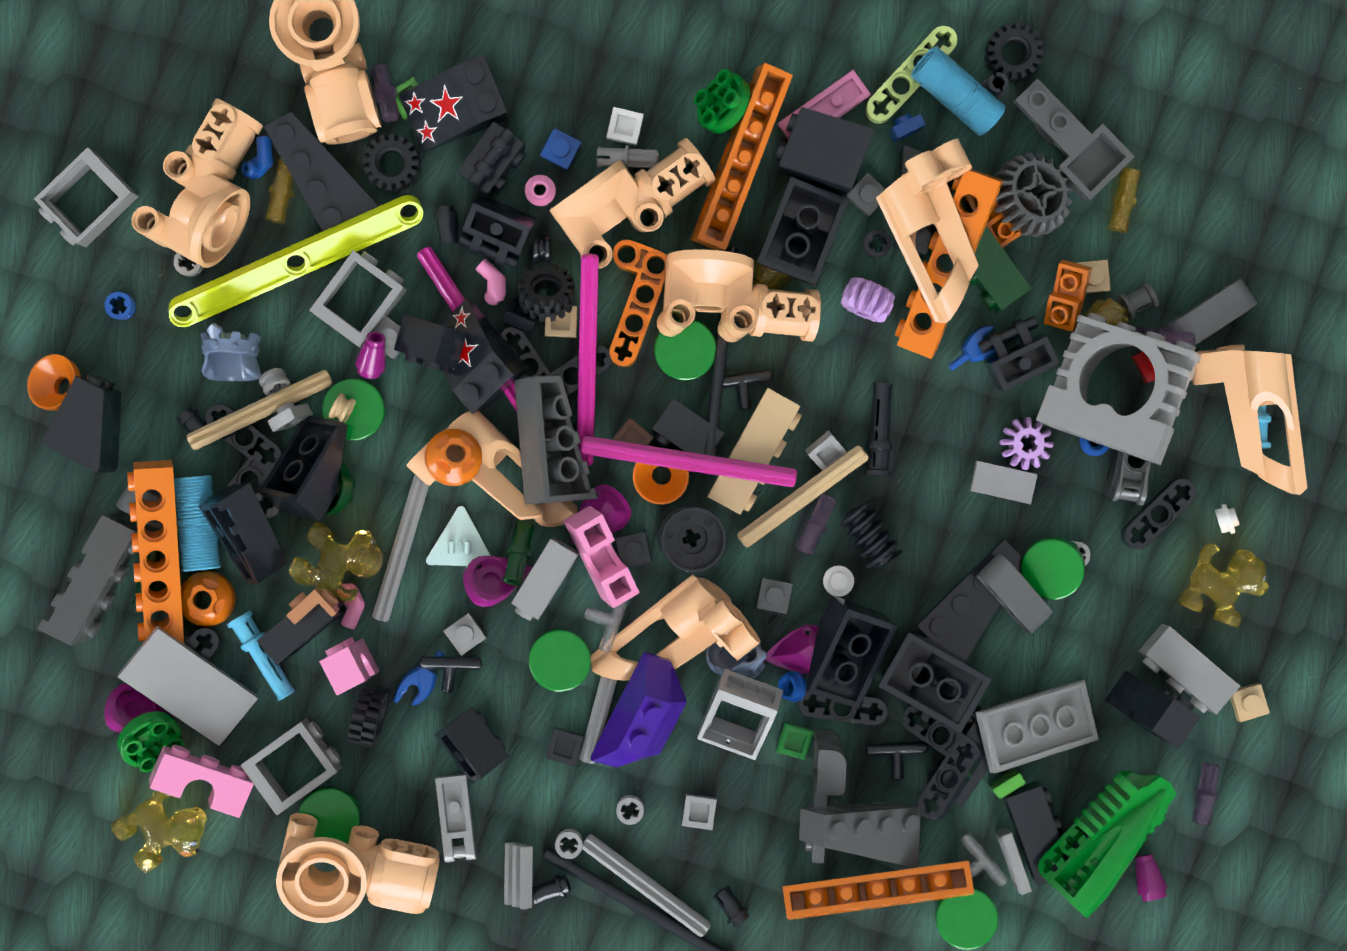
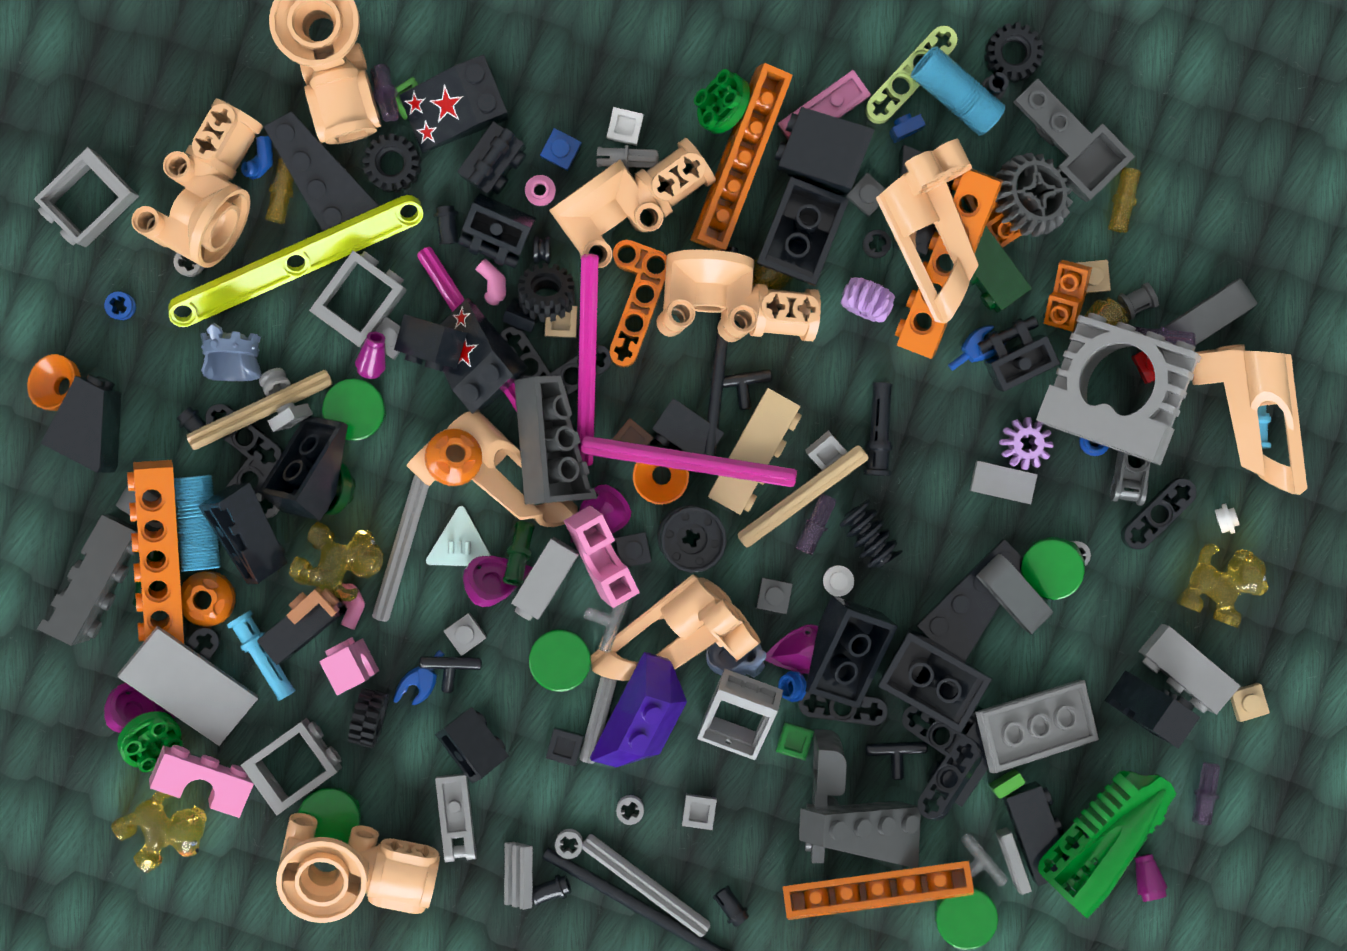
tan bush [329,393,356,423] -> none
green tile [654,319,716,381] -> none

